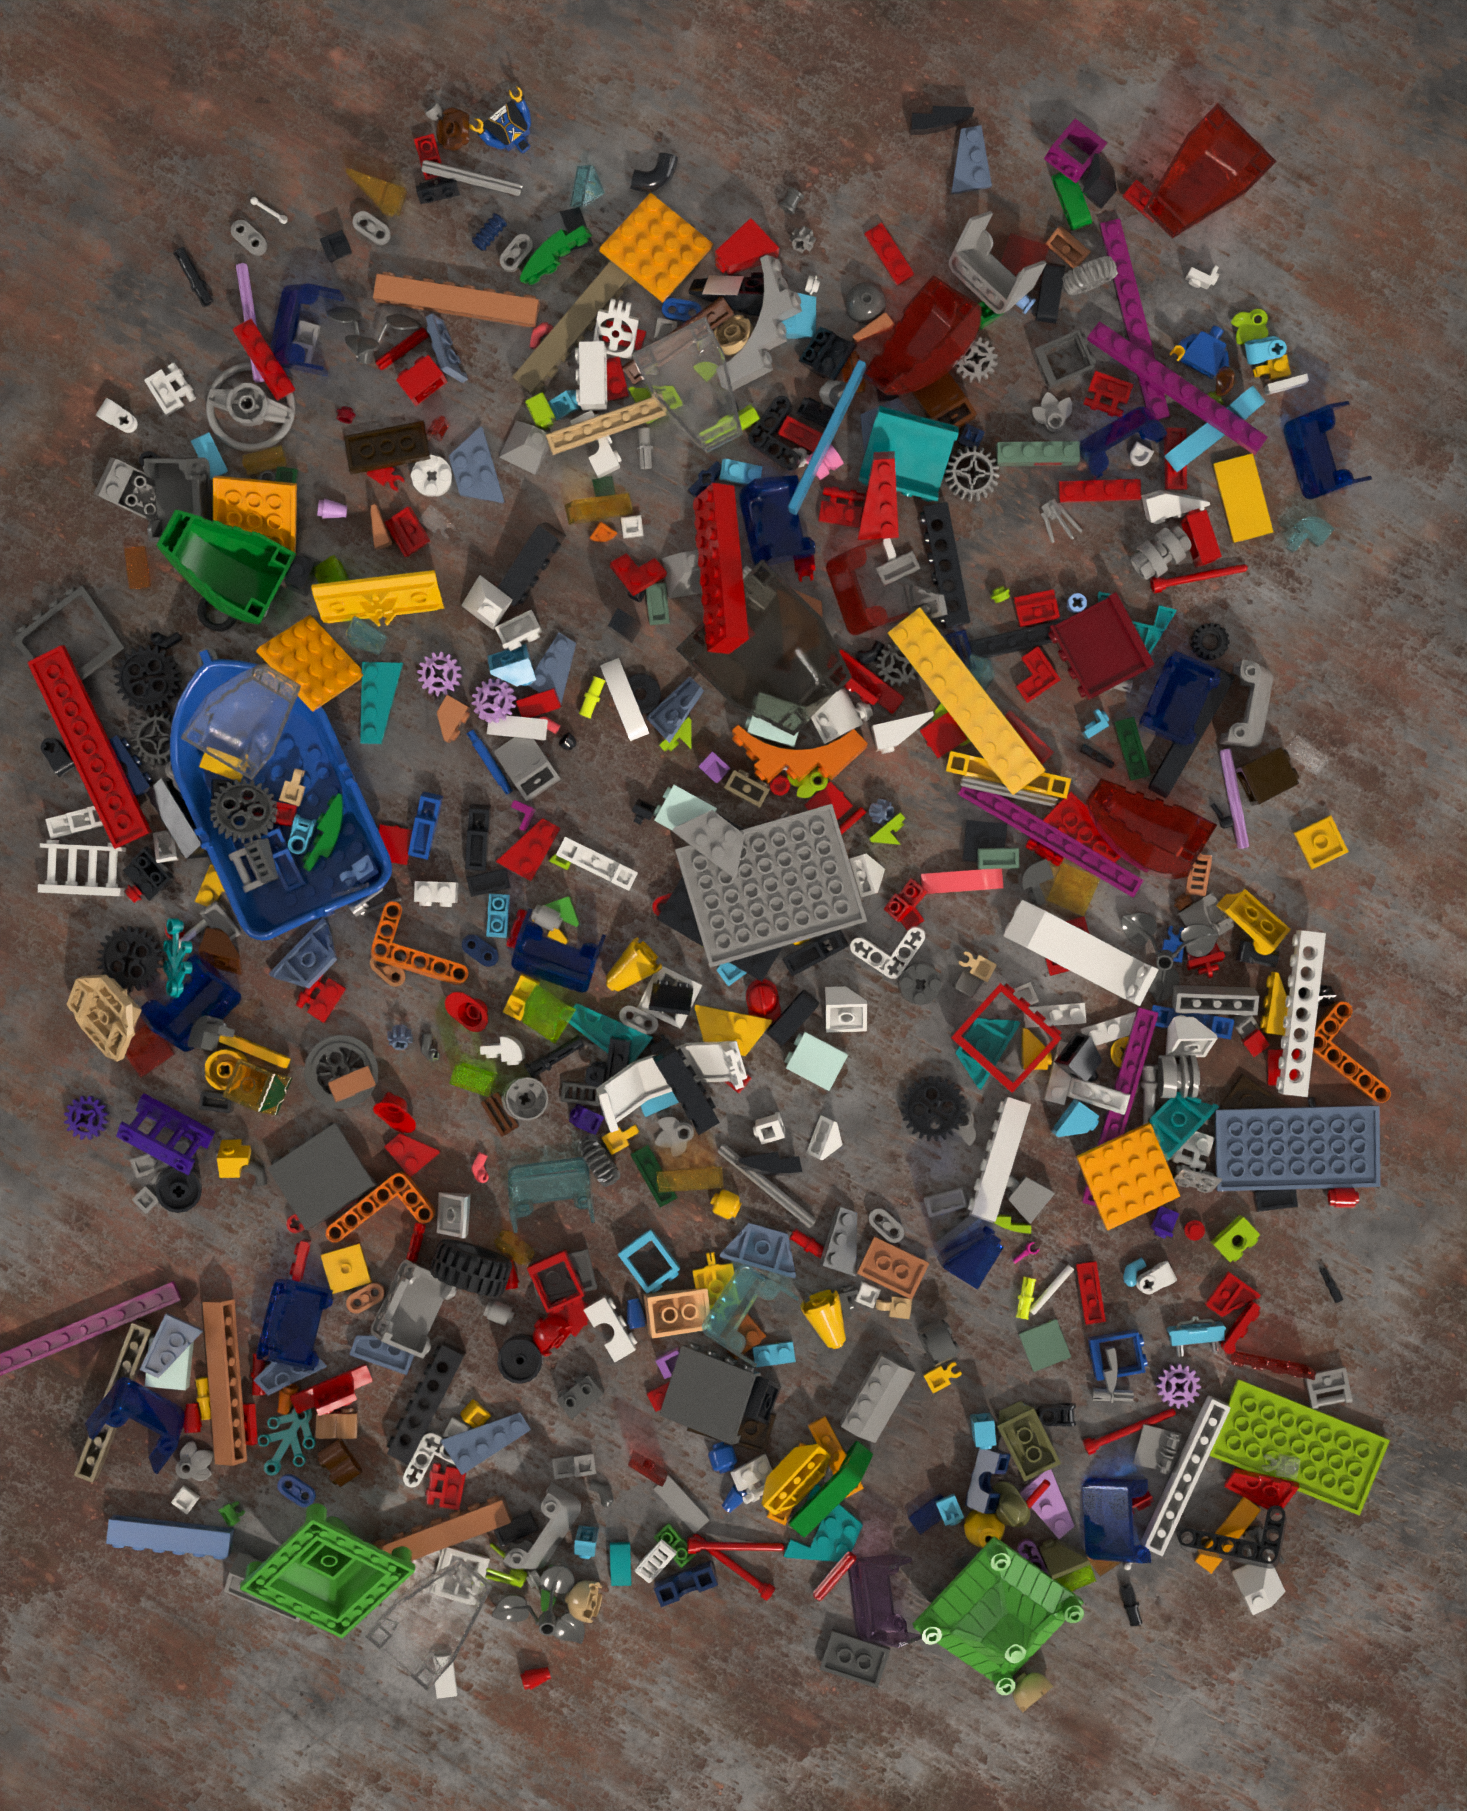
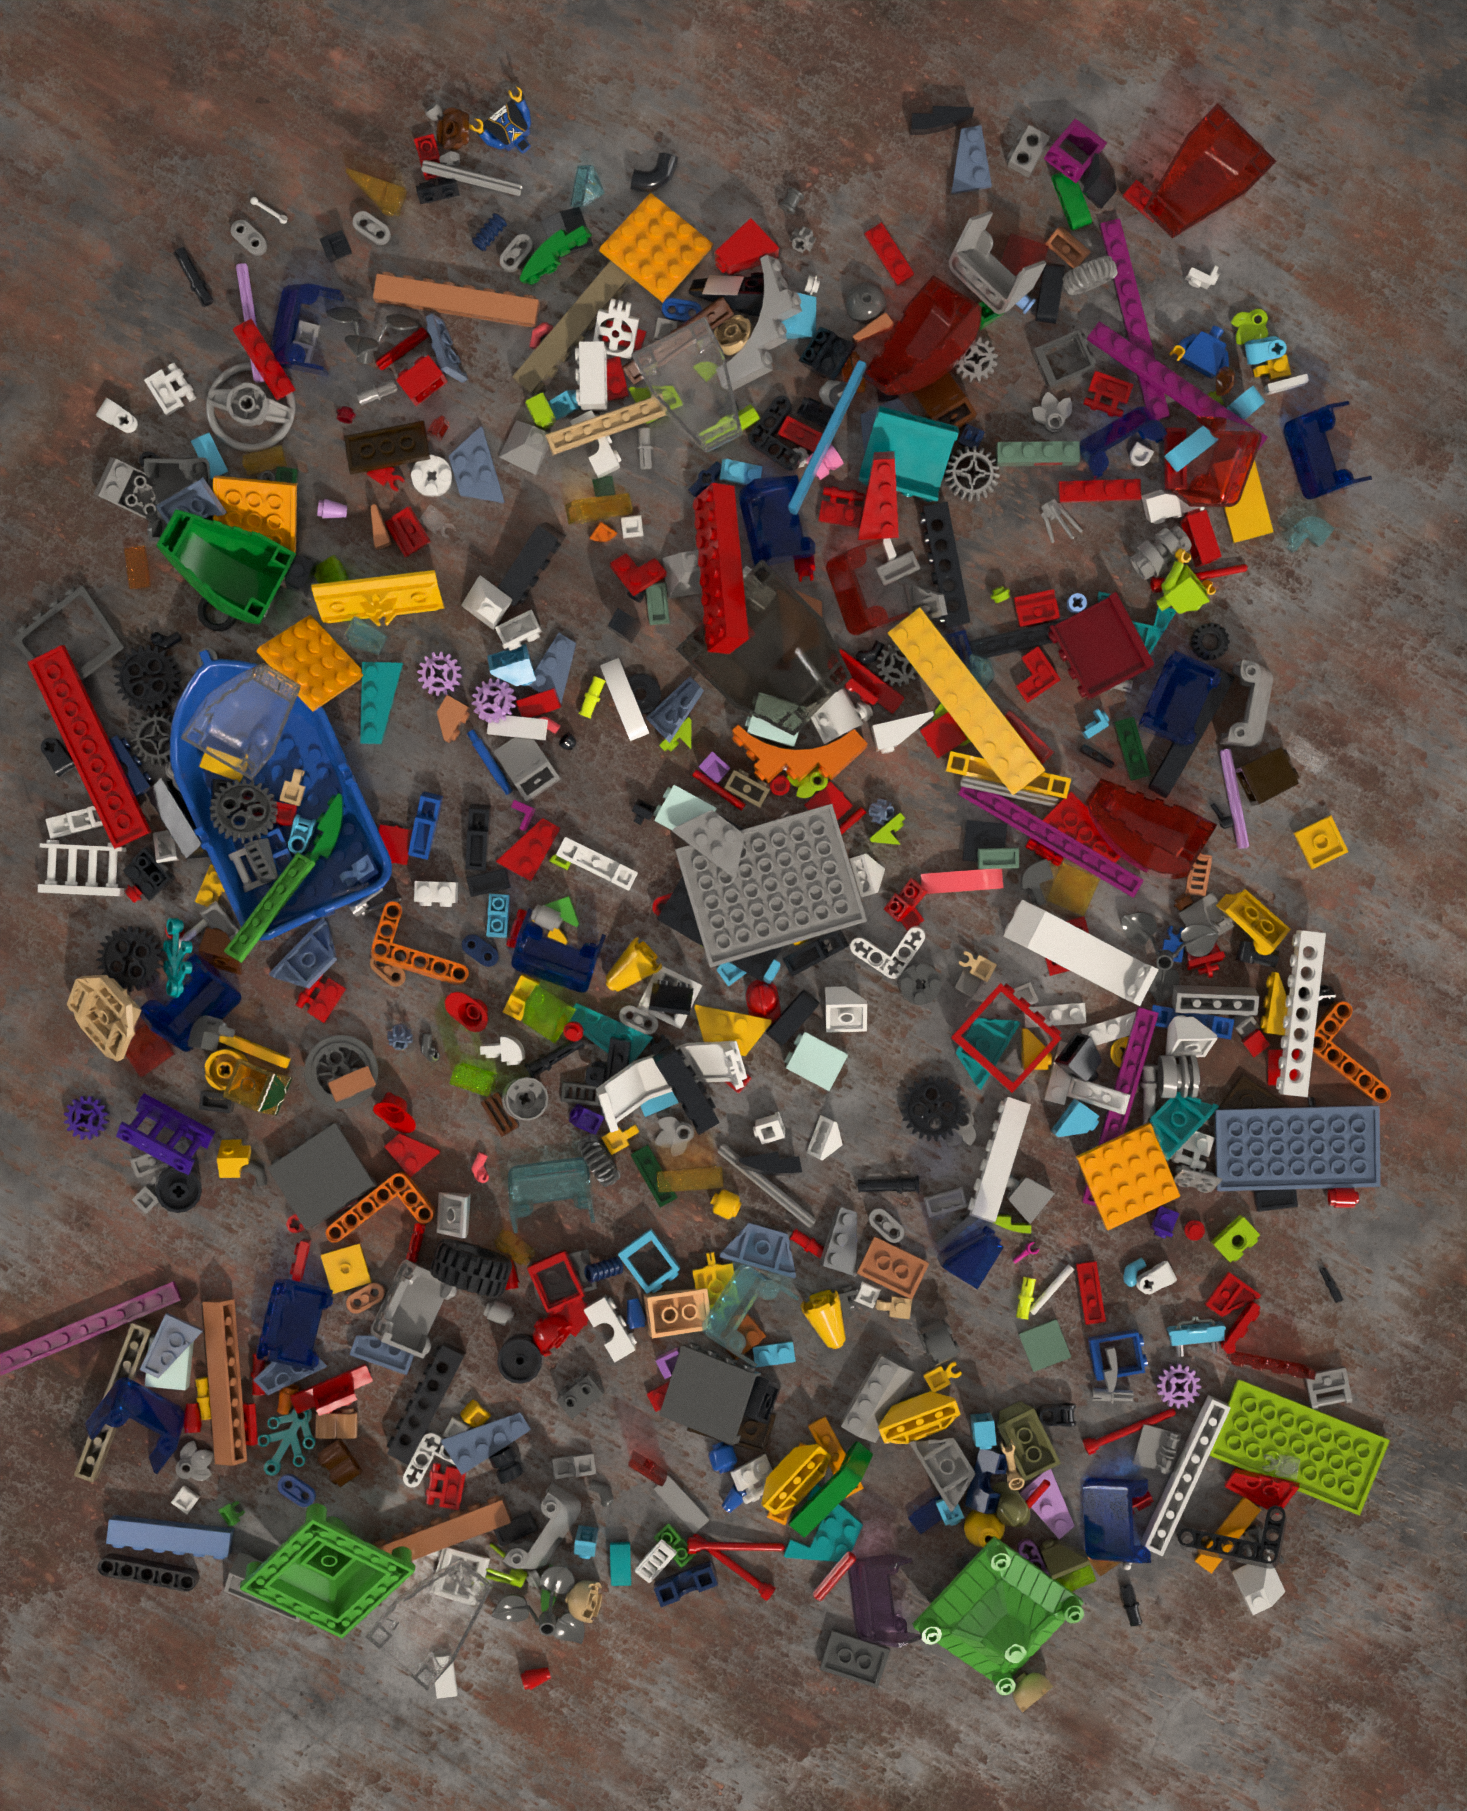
none -> black beam [97,1553,200,1592]
none -> sand blue wing [155,477,226,523]
none -> bright green tile [224,852,315,963]
none -> light grey axle [356,380,398,406]
none -> light grey tile [439,151,460,166]
none -> black wheel [489,1446,524,1484]
none -> red plate [563,1021,584,1041]
none -> dark blue piece [584,1256,623,1283]
none -> red bar [692,769,746,811]
none -> medium azure tile [763,960,781,984]
none -> black pin [858,1175,919,1194]
none -> yellow wedge [878,1391,961,1444]
none -> light grey wing [910,1438,976,1512]
none -> tan brick [1000,1439,1025,1490]
none -> light grey brick [1007,125,1050,178]
none -> lime torso [1156,548,1216,614]
none -> clear red windscreen [1172,416,1262,507]

